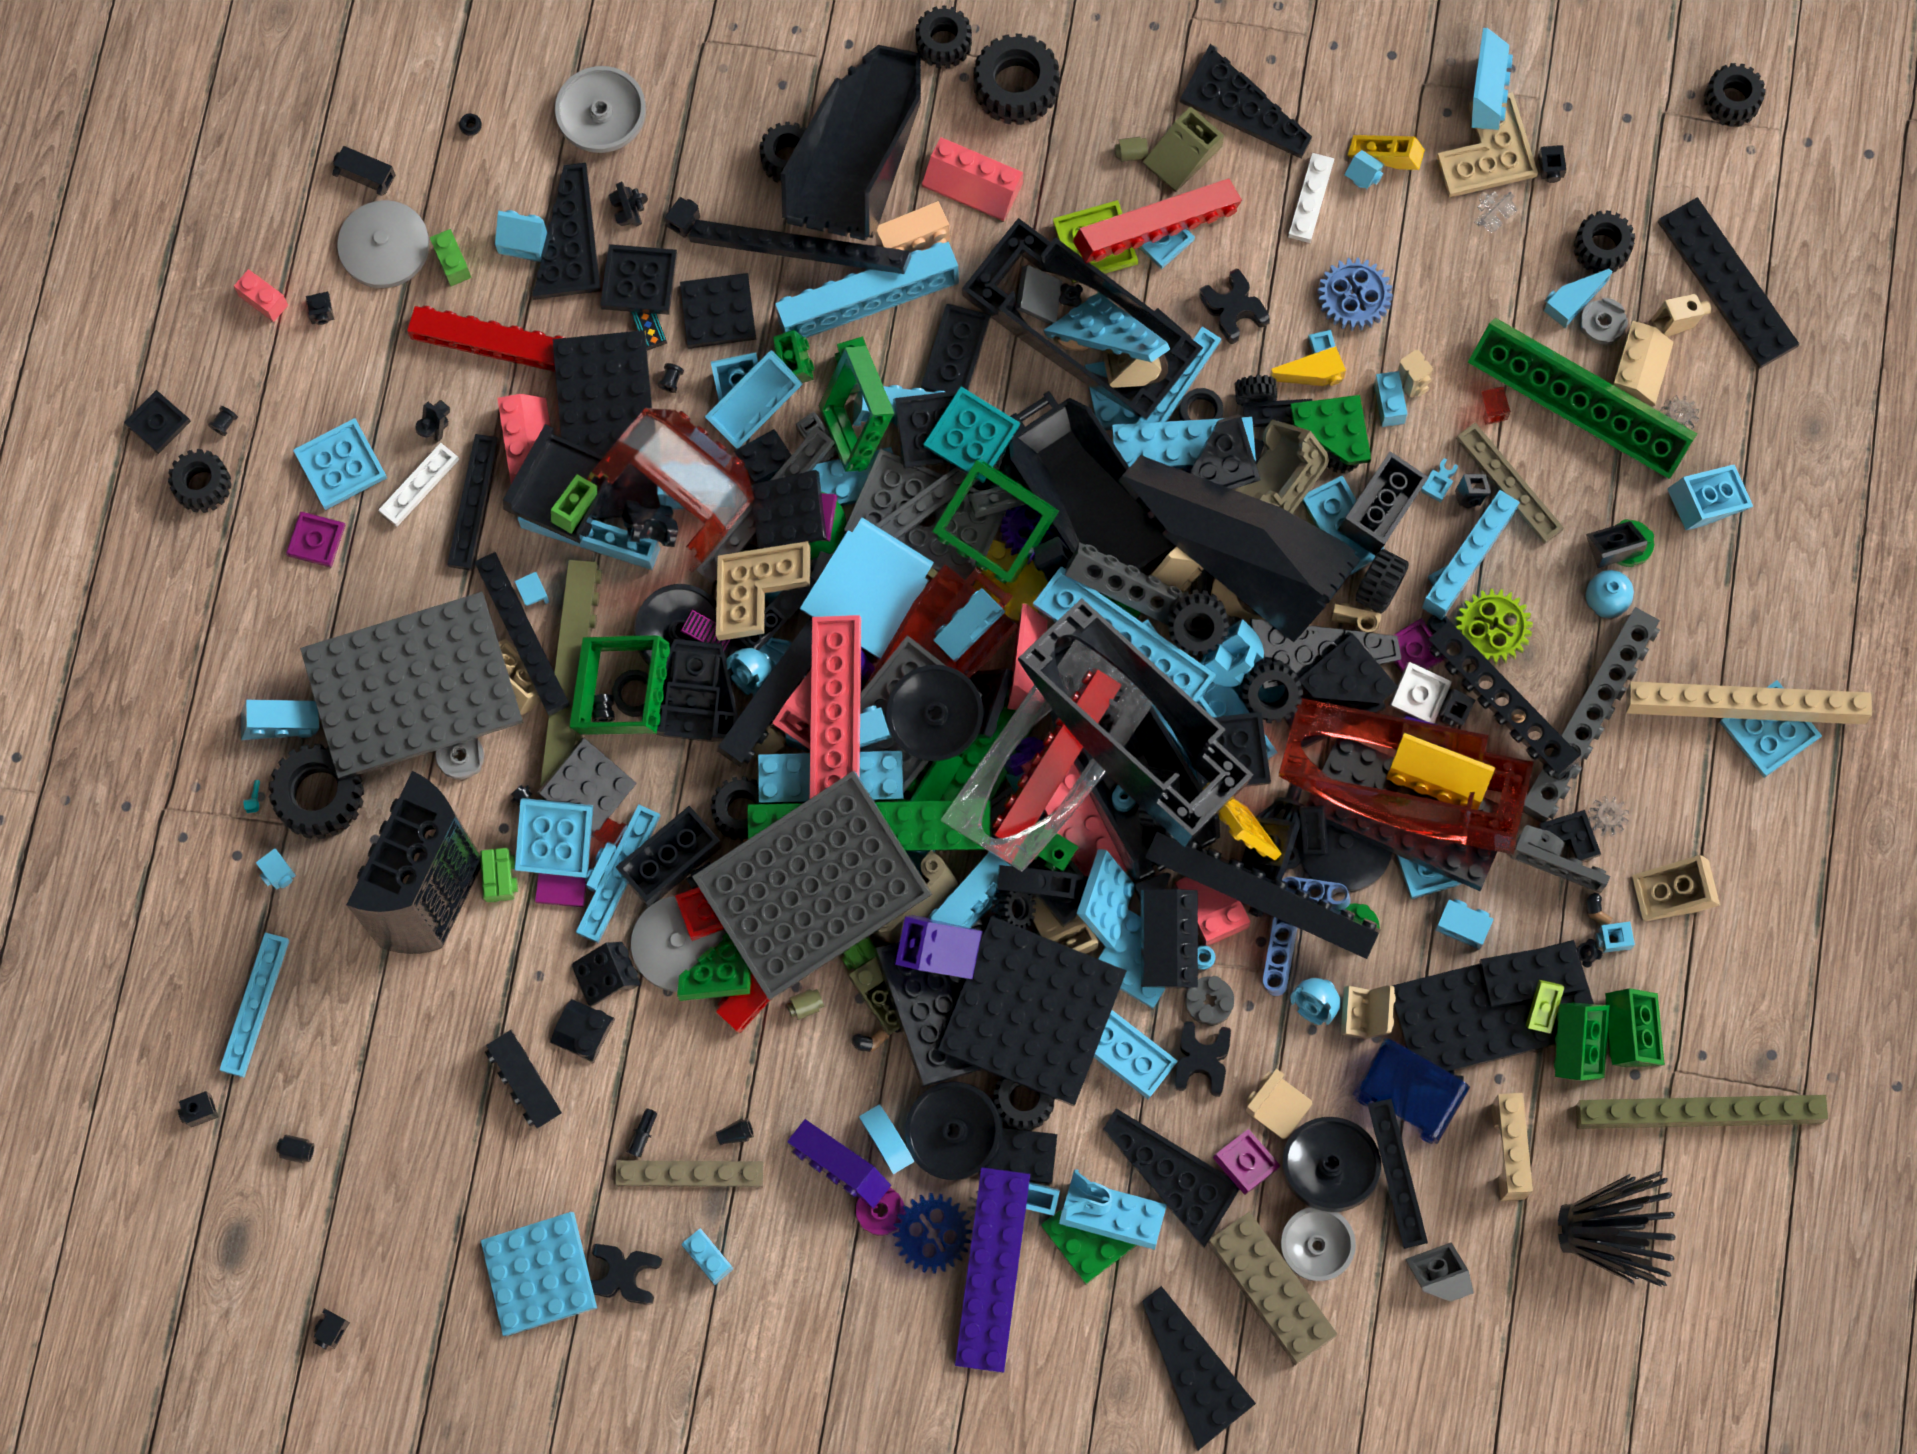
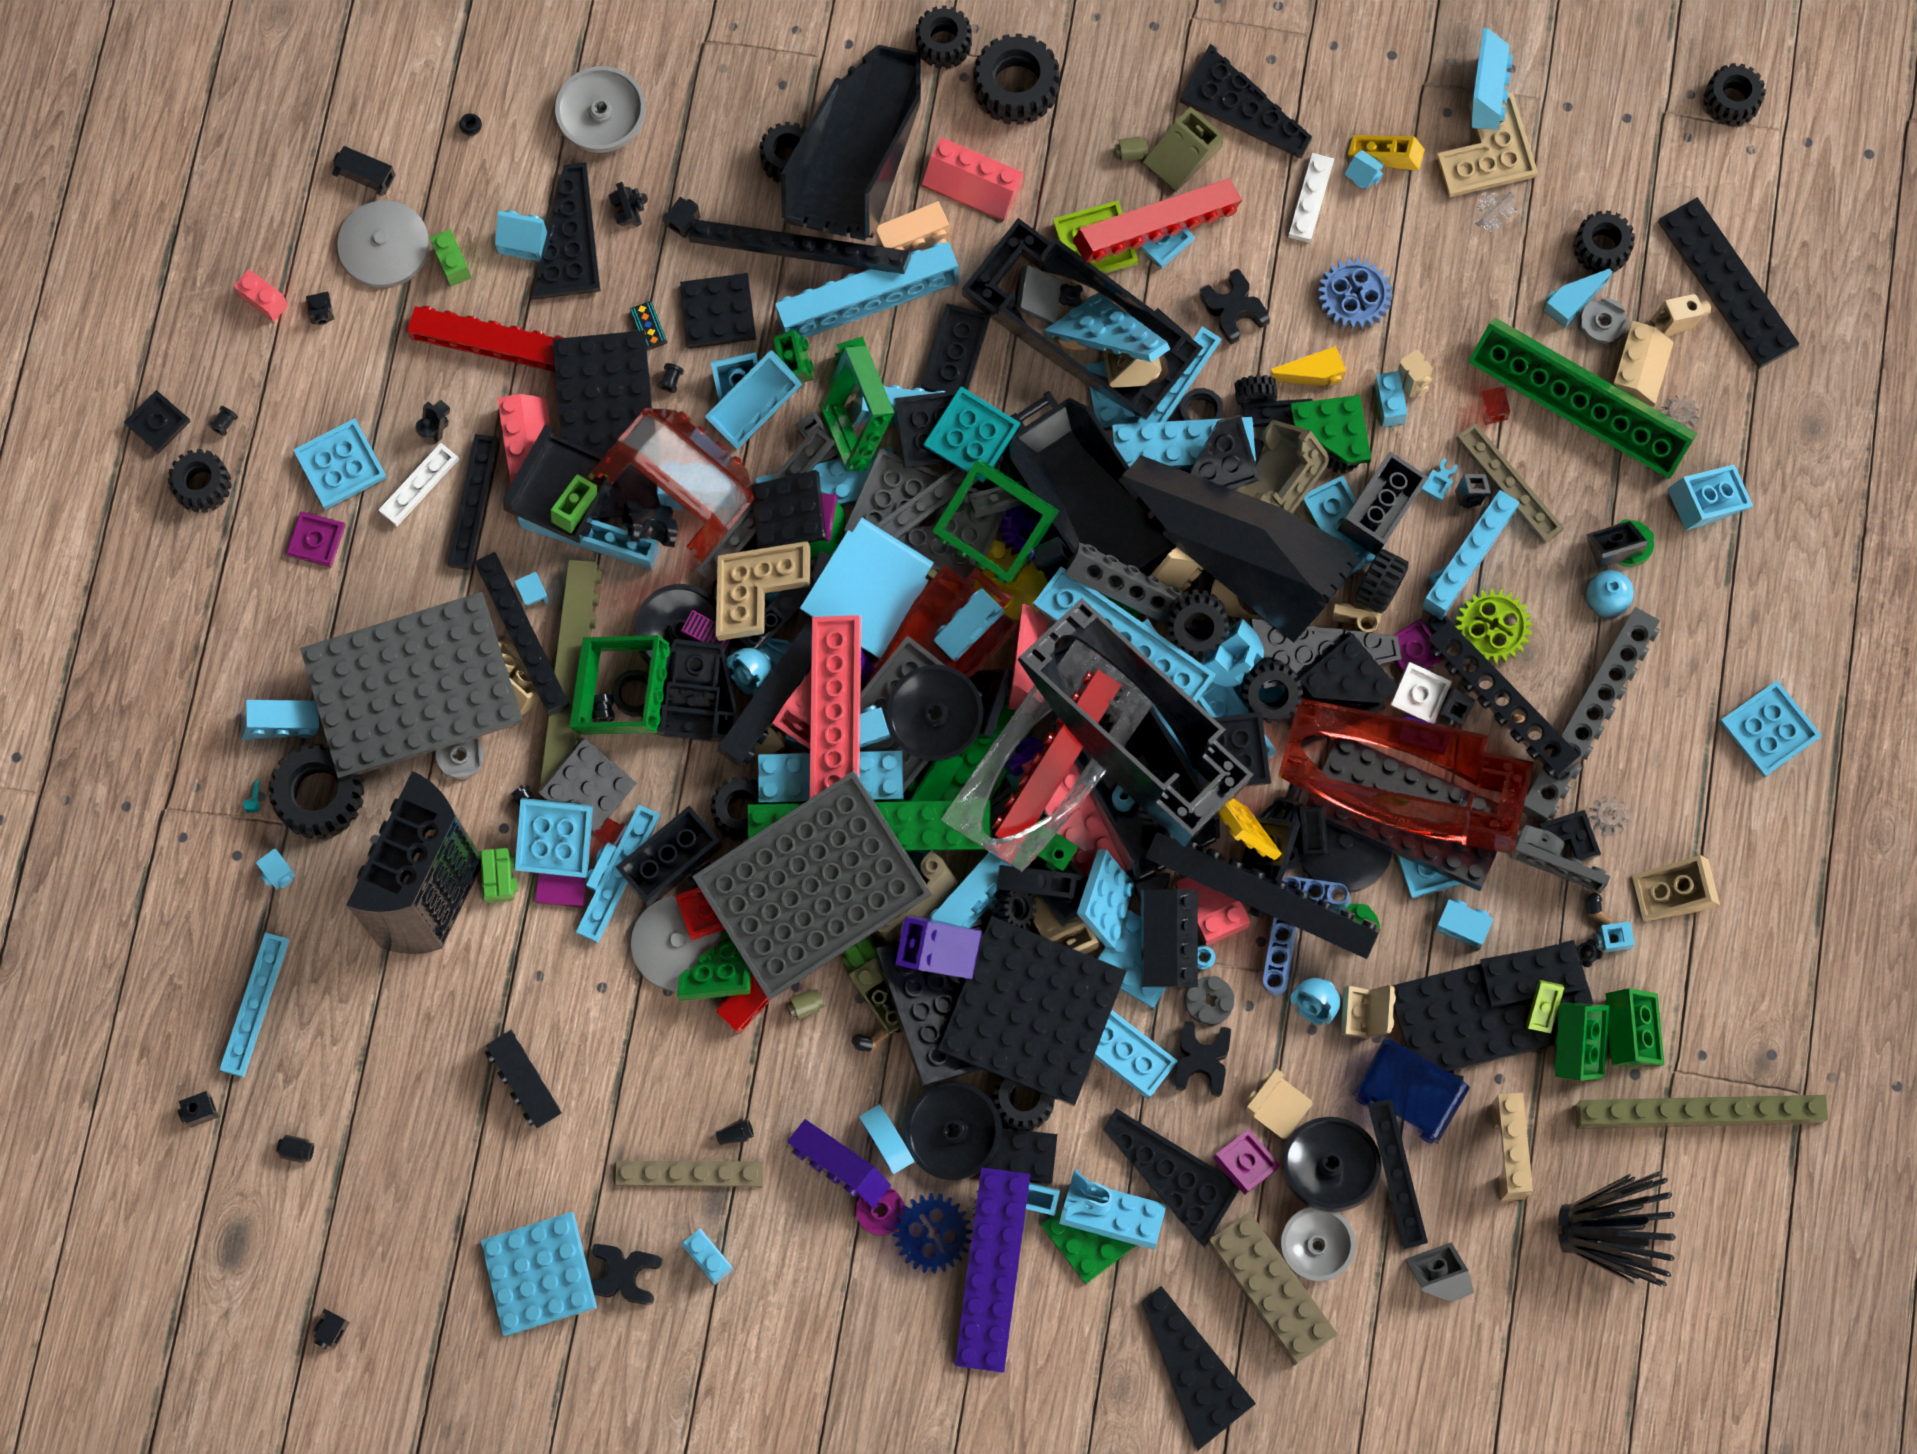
black slope [550,999,615,1063] -> none
black bracket [572,942,641,1006] -> none
black plate [600,244,678,315] -> none
black axle [626,1108,657,1158] -> none
black plate [734,429,792,484] -> none
medium azure tile [1308,330,1335,354] -> none
yellow slope [1386,733,1495,813] -> none
black brick [1538,145,1566,183] -> none
tan brick [1626,682,1872,725] -> none

